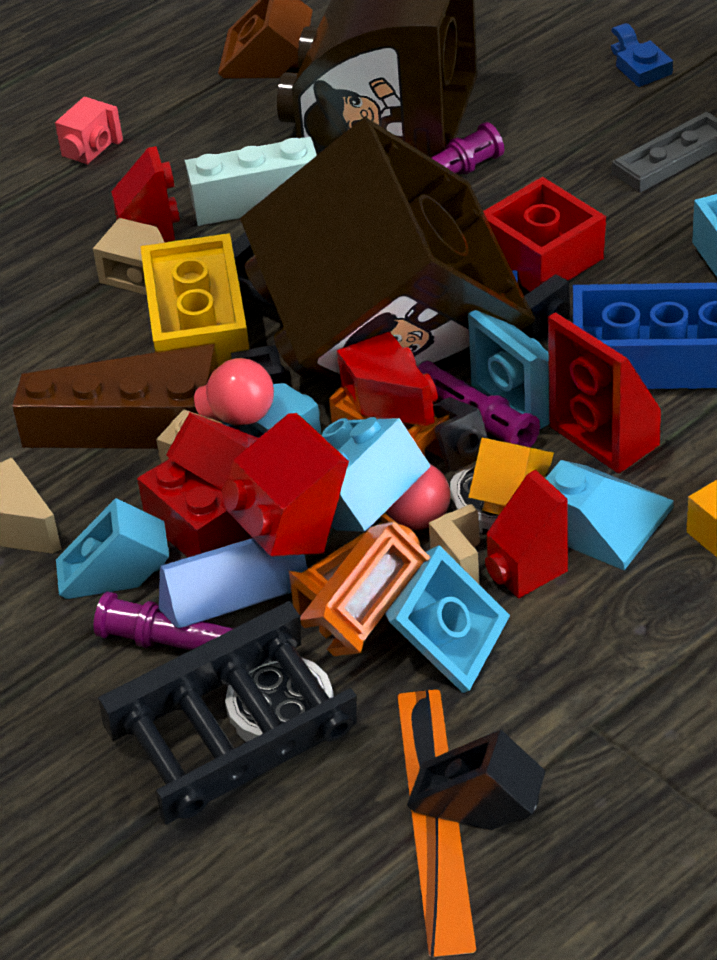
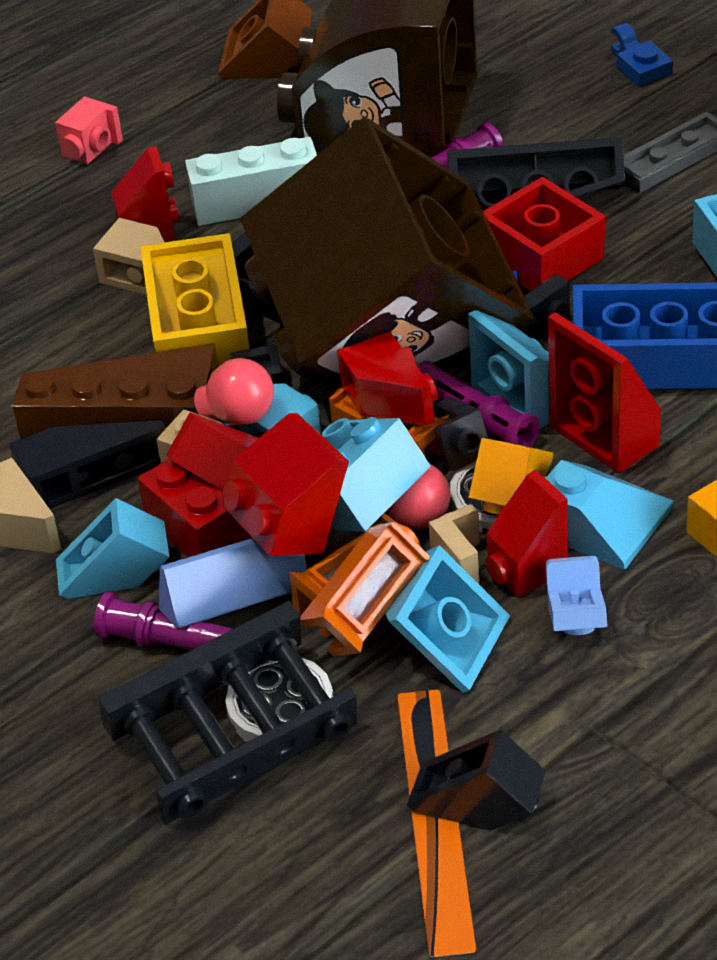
none -> black slope [9,420,166,509]
none -> black wedge [447,137,625,211]
none -> light blue bracket [546,556,607,635]

